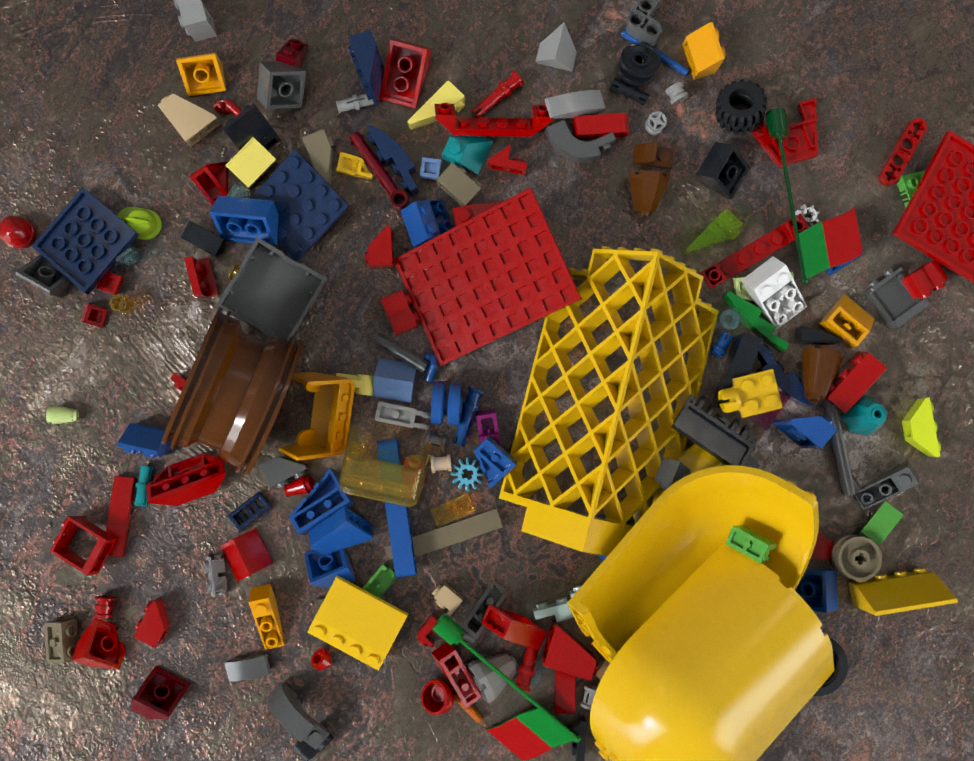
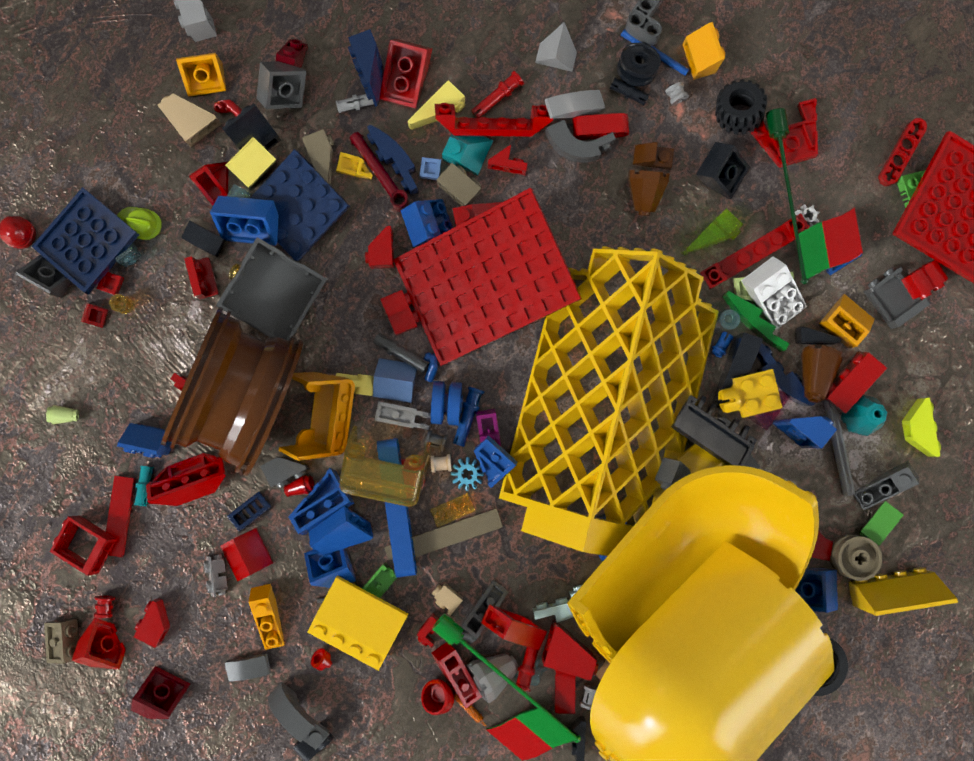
light grey wheel [645,111,667,135] -> none
bright green hinge [725,525,777,563] -> none

